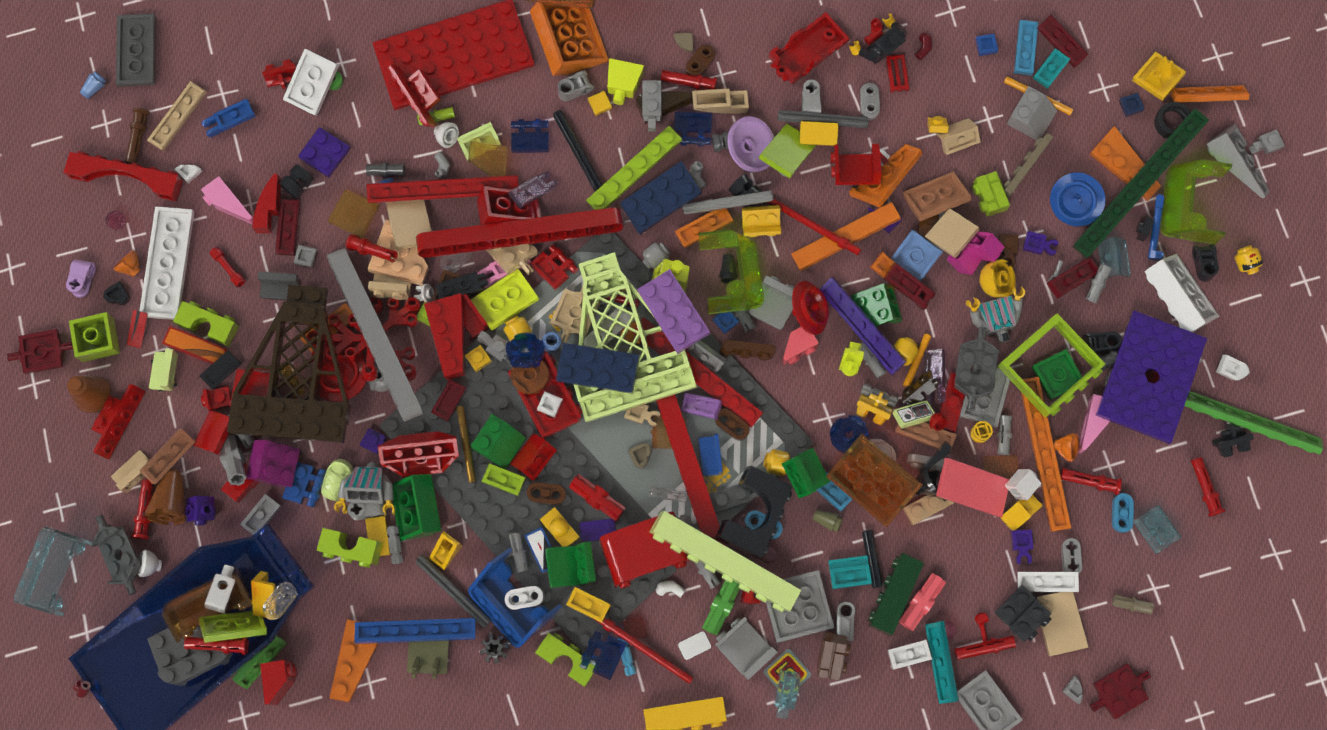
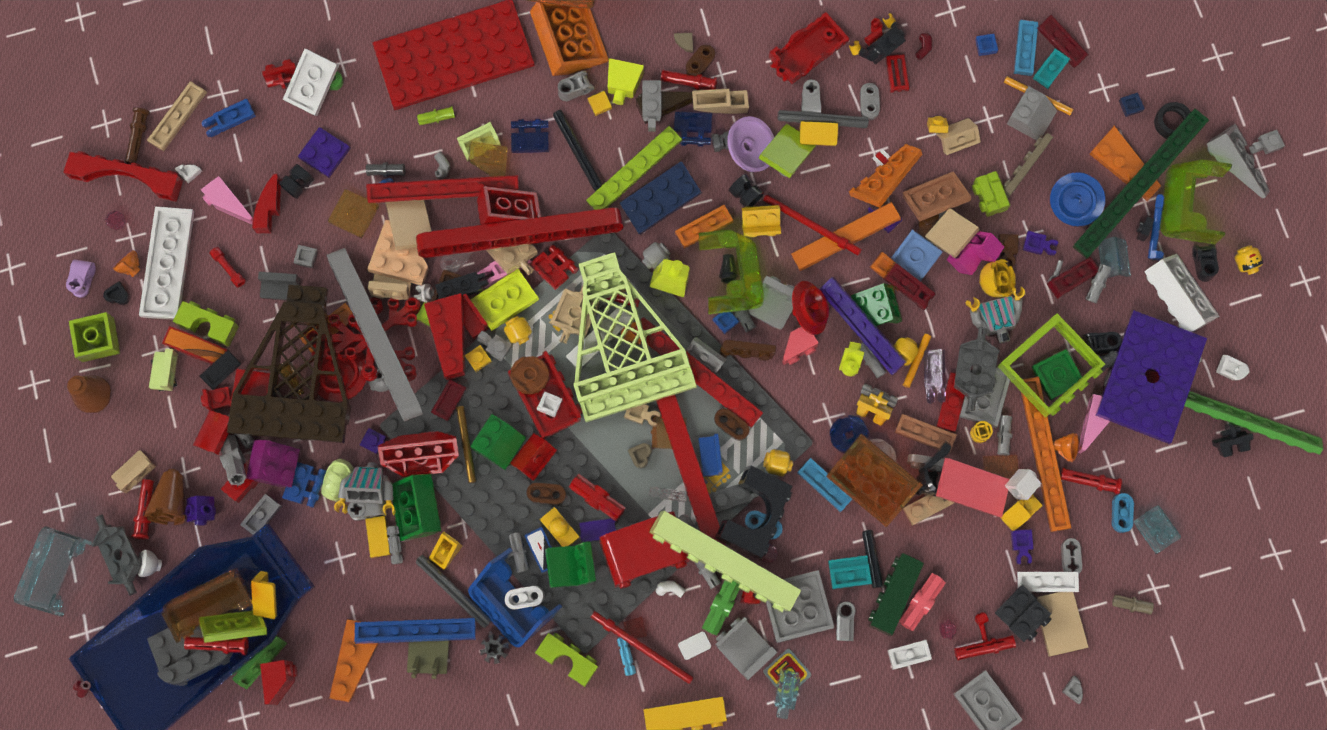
dark red plate [7,329,73,374] -> none
medium blue cone [80,71,107,99] -> none
red bracket [91,384,145,459] -> none
dark grey plate [116,13,156,87] -> none
red sticker [127,310,147,348] -> none
nougat plate [139,428,195,484] -> none
white torso [205,565,236,614] -> none
clear plate [263,582,297,620] -> none
dark red tile [275,199,301,256] -> none
lime arch [316,528,383,568] -> none
red pin [346,234,398,263] -> none
red bracket [388,65,441,128] -> none
white brick [434,122,459,148] -> none
lime plate [482,463,526,496] -> none
clear blue plate [506,333,545,368] -> none
clear purple hinge [508,172,558,208] -> none
medium blue cone [542,332,561,352] -> none
dark blue plate [556,343,640,394] -> none
yellow panel [566,587,611,623] -> none
clear blue plate [579,631,627,680] -> none
medium lavender plate [637,269,711,354] -> none
medium lavender plate [680,392,722,420] -> none
light grey axle [683,190,774,214] -> none
light grey arm [690,161,707,190] -> none
green bracket [781,448,830,499] -> none
olive cone [813,510,843,532] -> none
reddish brown brick [817,632,851,680] -> none
red panel [830,144,882,185] -> none
tile [892,400,935,429] -> none
dark brown hinge [902,370,940,406] -> none
teal tile [925,621,959,704] -> none
red plate [929,413,947,431] -> none
dark red plate [1089,663,1151,719] -> none
yellow plate [1132,51,1186,101] -> none
orange tile [1170,85,1250,102] -> none
red pin [1190,457,1226,517] -> none

